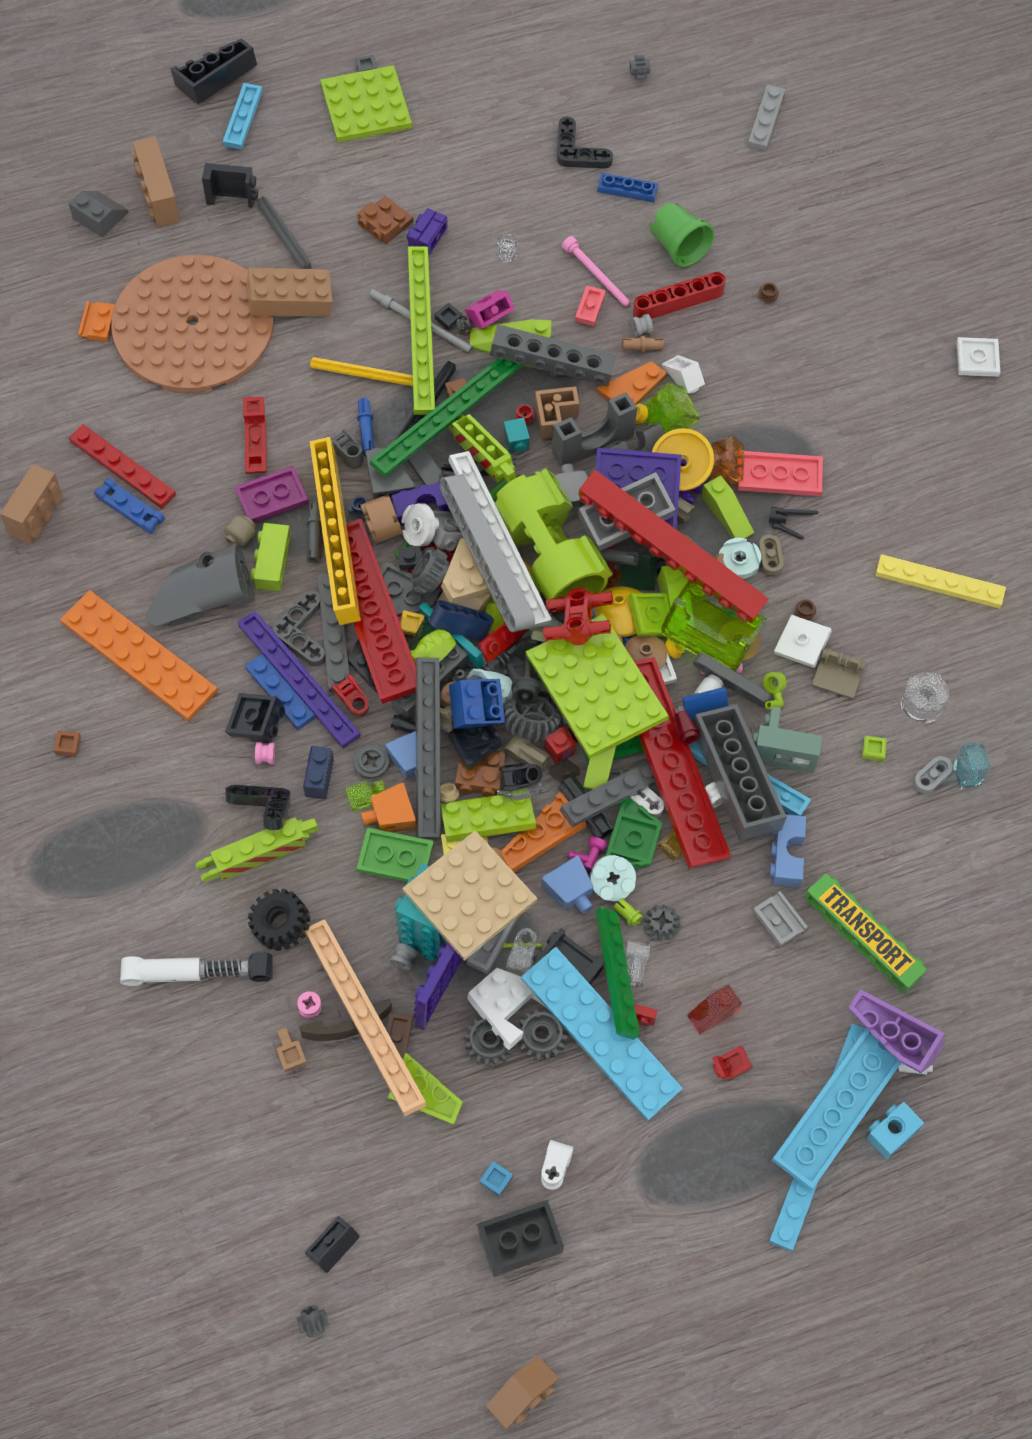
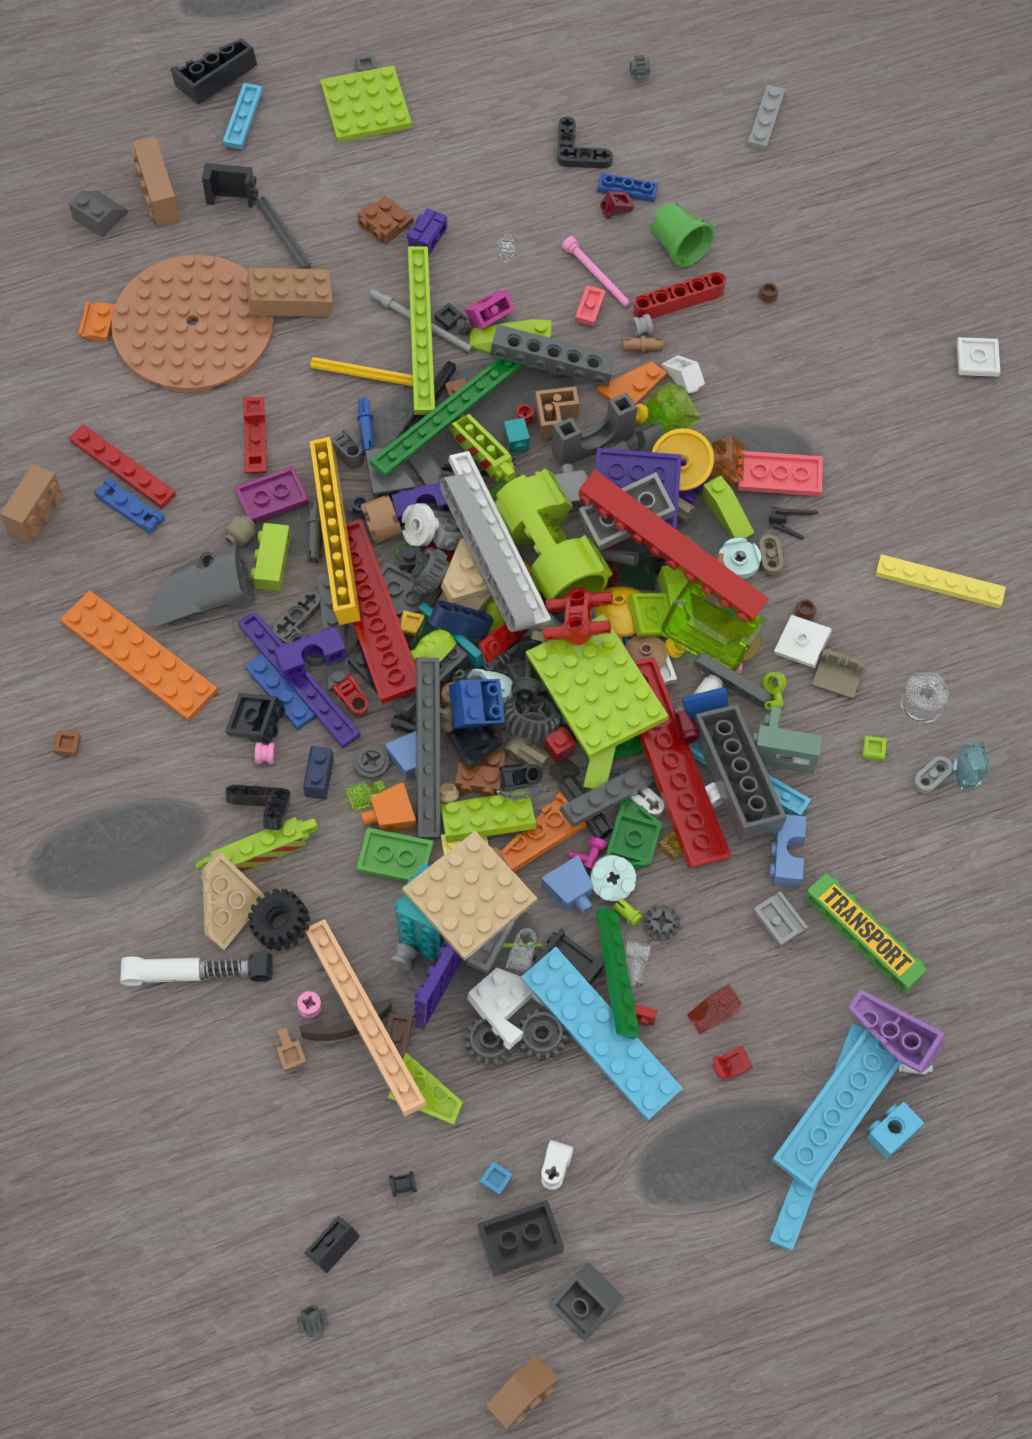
none -> tan plate [202,852,265,950]
none -> dark purple arch [274,627,347,680]
none -> black bush [389,1171,417,1197]
none -> dark grey slope [550,1263,624,1341]
none -> dark red bracket [600,191,635,219]

